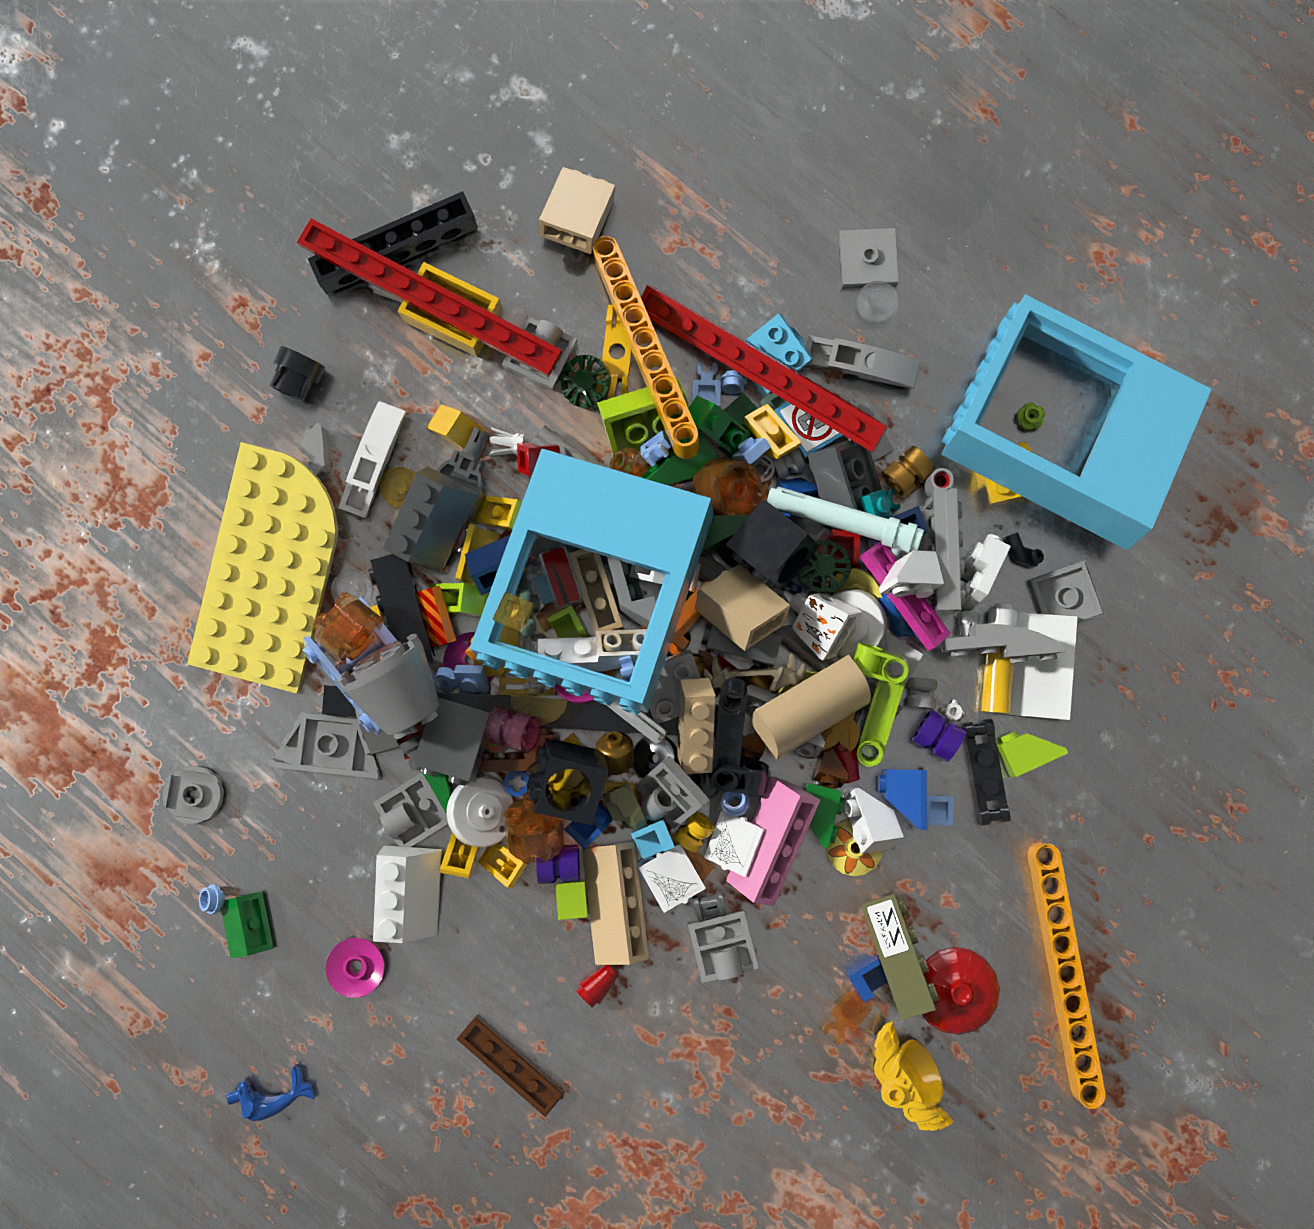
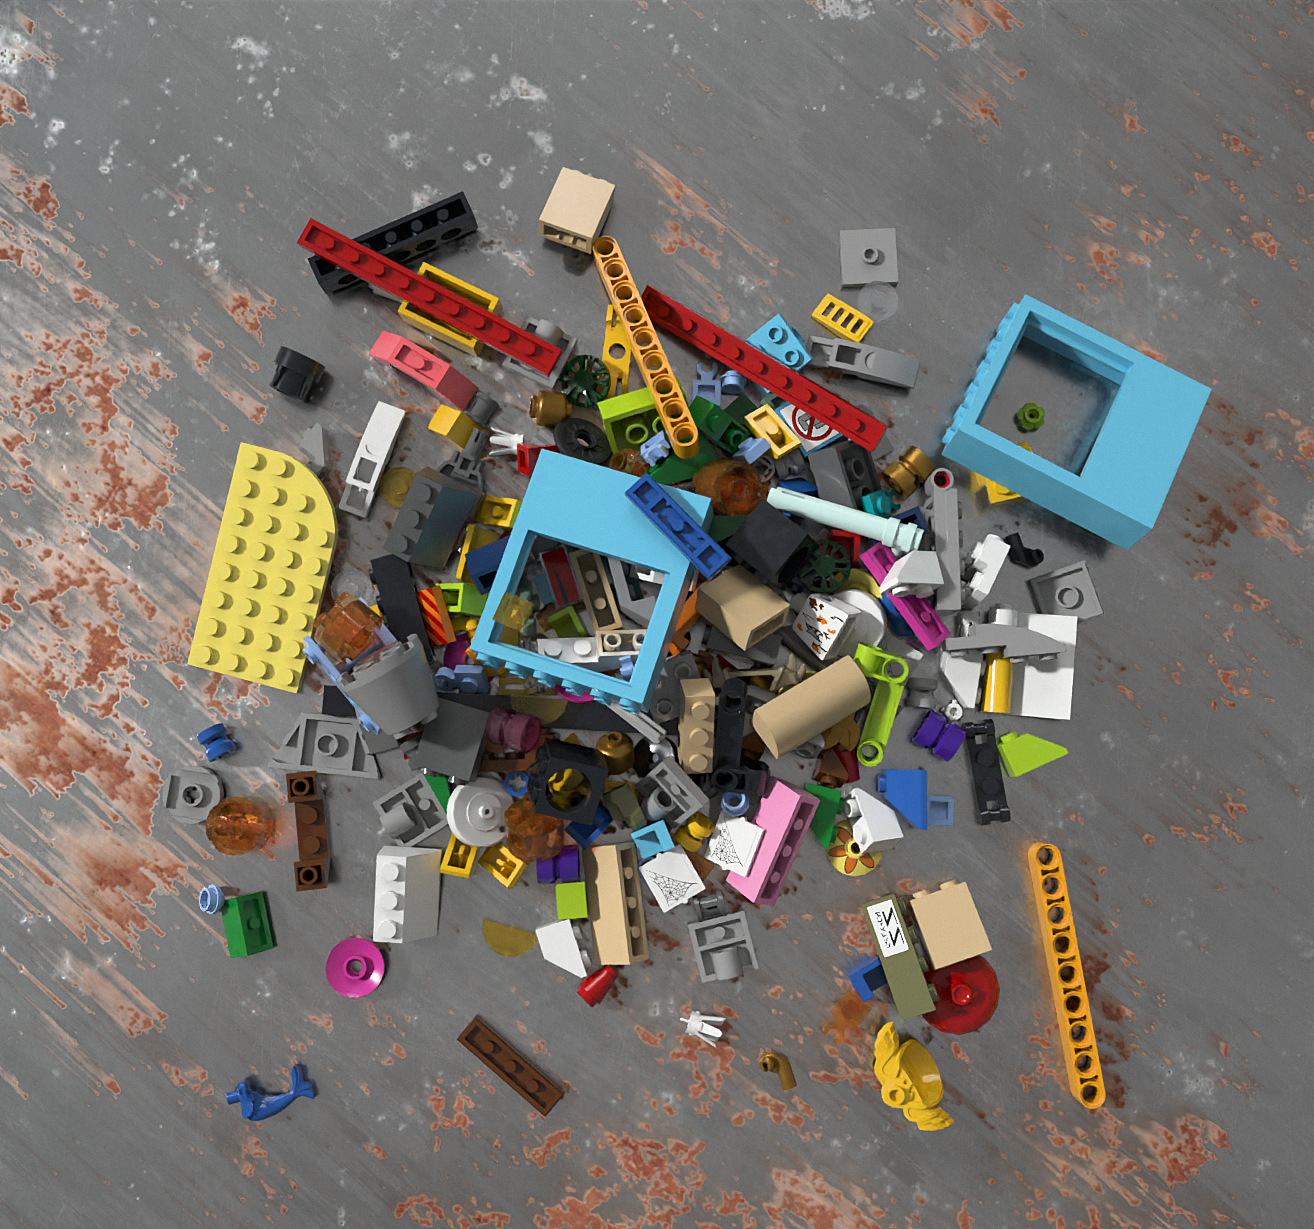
none -> blue wheel [196,723,236,762]
none -> clear orange brick [206,796,273,856]
none -> reddish brown slope [286,770,331,892]
none -> coral slope [369,331,479,411]
none -> yellow arm [450,615,479,639]
none -> dark grey bush [464,392,499,429]
none -> clear yellow tile [482,918,538,957]
none -> pearl gold head [529,390,572,428]
none -> white slope [535,919,592,978]
none -> black wheel [553,418,612,466]
none -> blue plate [625,472,731,581]
none -> white piece [680,1010,726,1048]
none -> pearl gold arm [759,1052,797,1090]
none -> yellow slope [811,293,874,343]
none -> tan brick [908,879,992,971]
none -> white slope [939,650,986,709]

